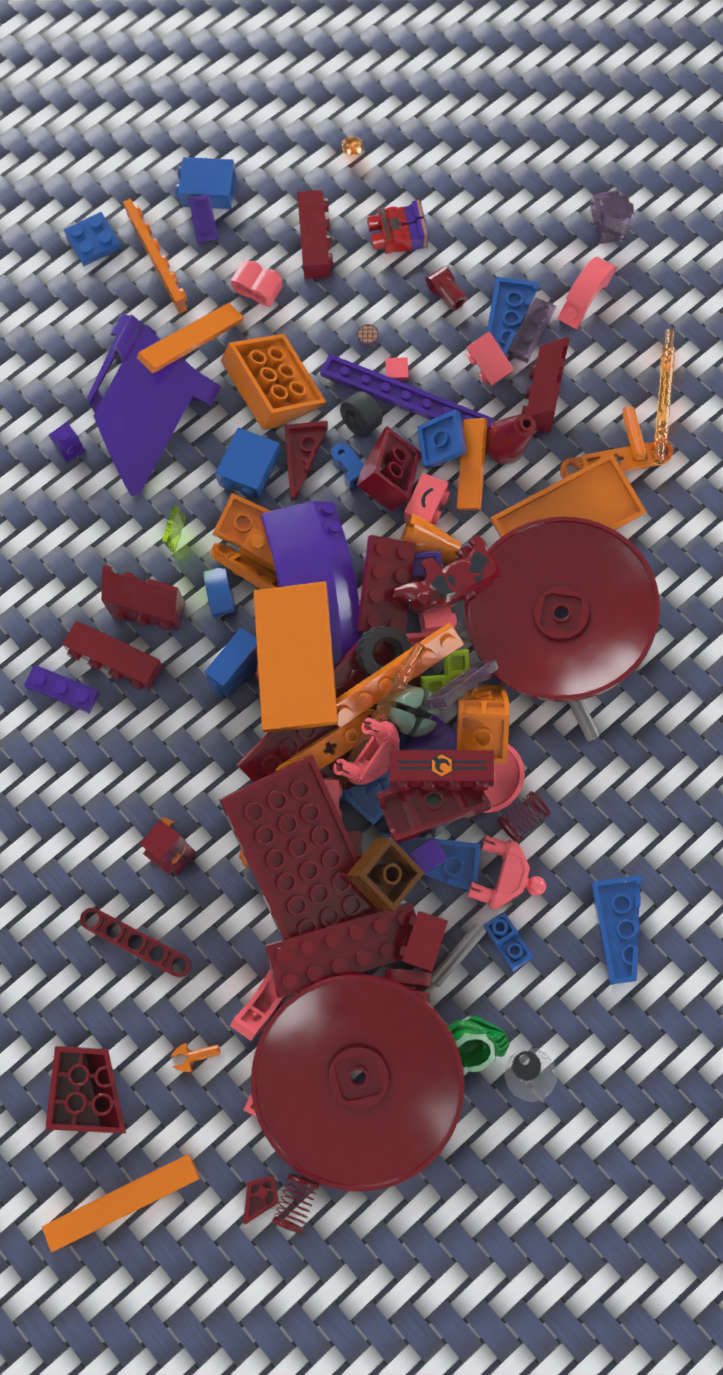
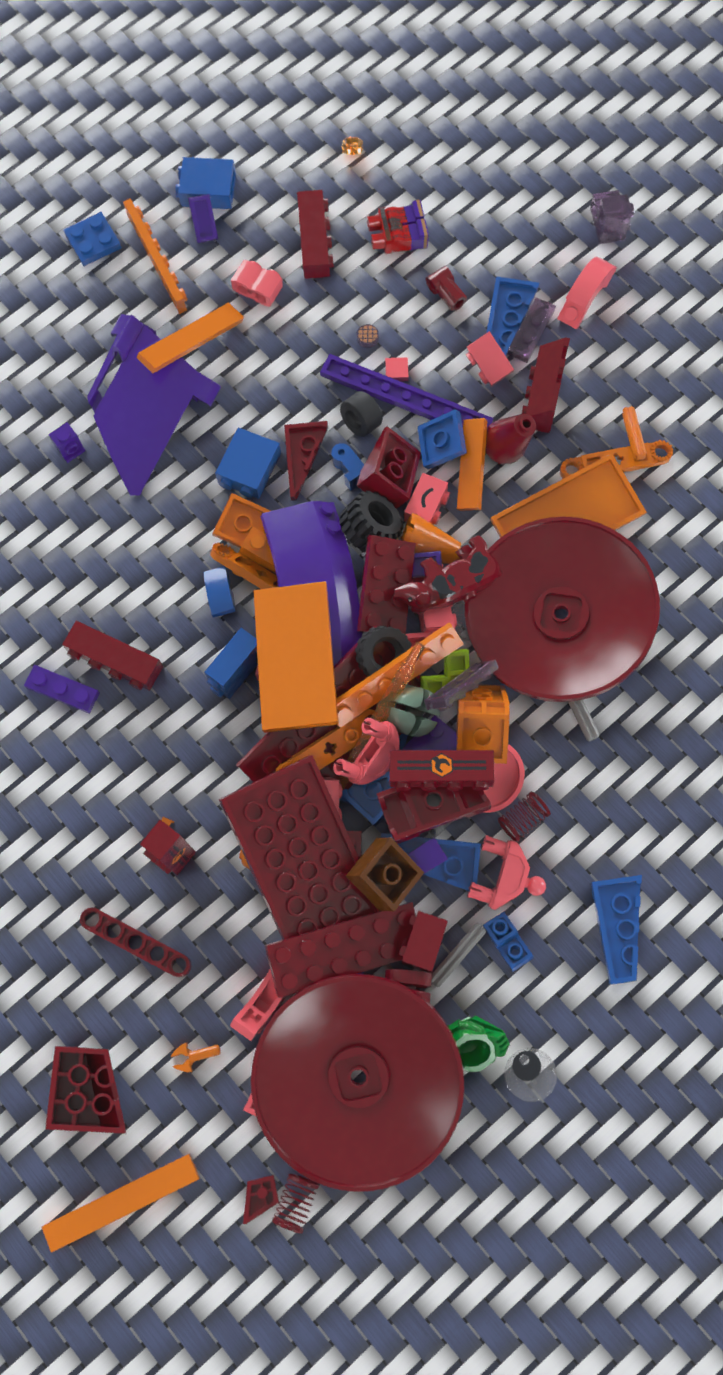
dark red wedge [101,565,186,631] -> none
clear neon green piece [162,505,186,553] -> none
orange slope [221,334,326,430] -> none
clear orange axle [654,329,676,464] -> none
none -> black tyre [339,491,404,553]

